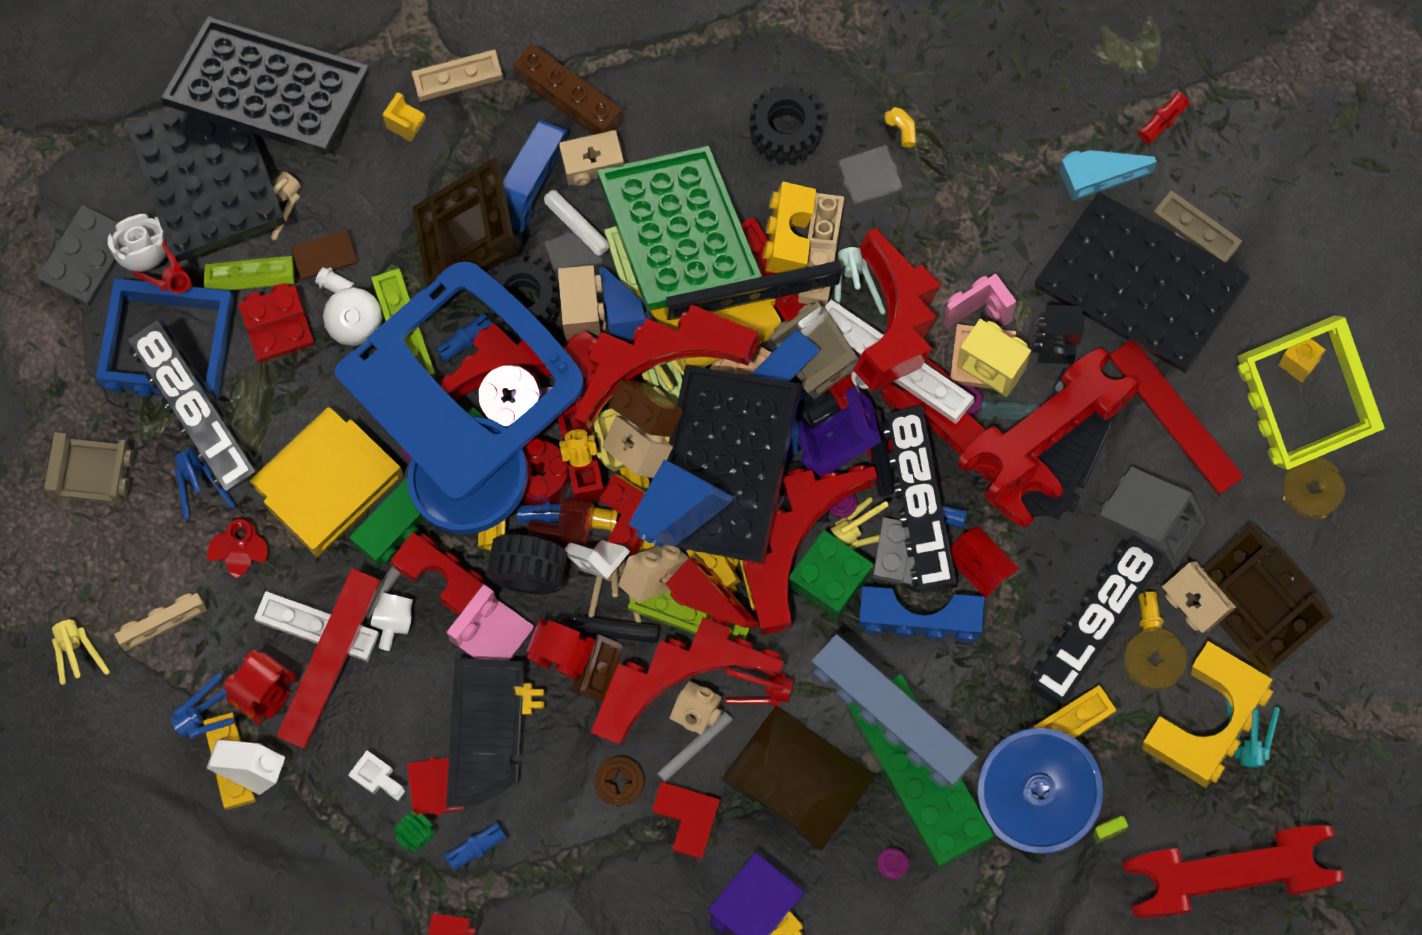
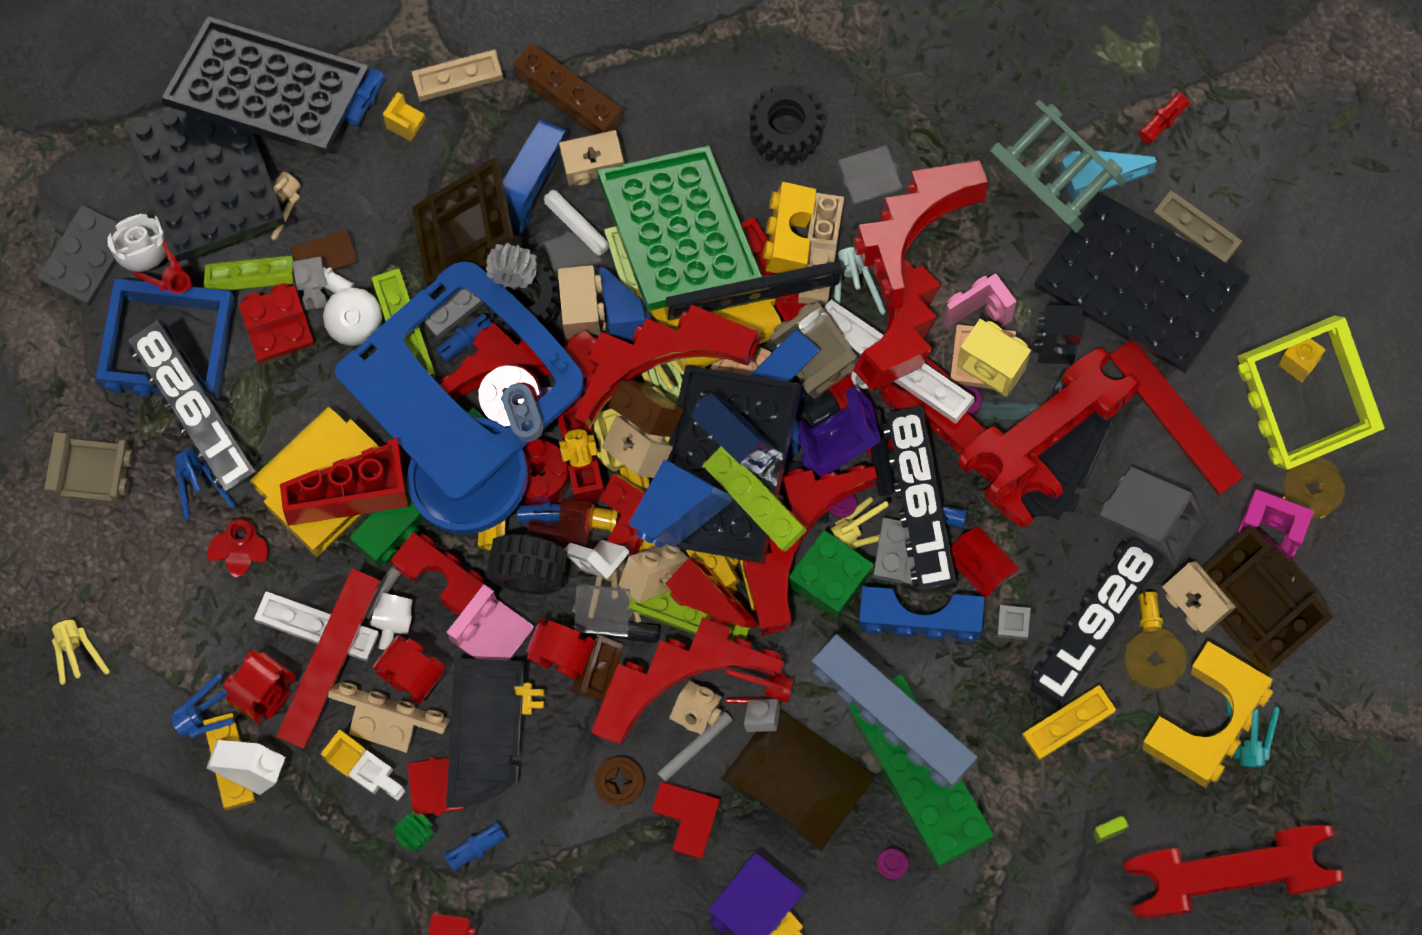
tan plate [114,593,207,651] -> none
yellow arm [885,107,916,148] -> none
blue dish [978,728,1103,853] -> none
none -> red wedge [280,438,409,526]
none -> light grey plate [292,257,327,310]
none -> yellow panel [321,730,366,779]
none -> tan bracket [328,682,451,753]
none -> blue pin [344,69,386,127]
none -> red brick [372,635,446,704]
none -> light grey plate [423,289,484,339]
none -> light grey gear [486,243,537,290]
none -> sand blue plate [502,383,544,442]
none -> clear piece [572,584,632,636]
none -> dark blue window [690,393,779,474]
none -> lime plate [703,447,807,552]
none -> light grey plate [744,699,781,732]
none -> arch [853,161,988,309]
none -> sand green fence [990,100,1126,233]
none -> light grey plate [997,605,1031,640]
none -> dark pink panel [1235,489,1314,559]

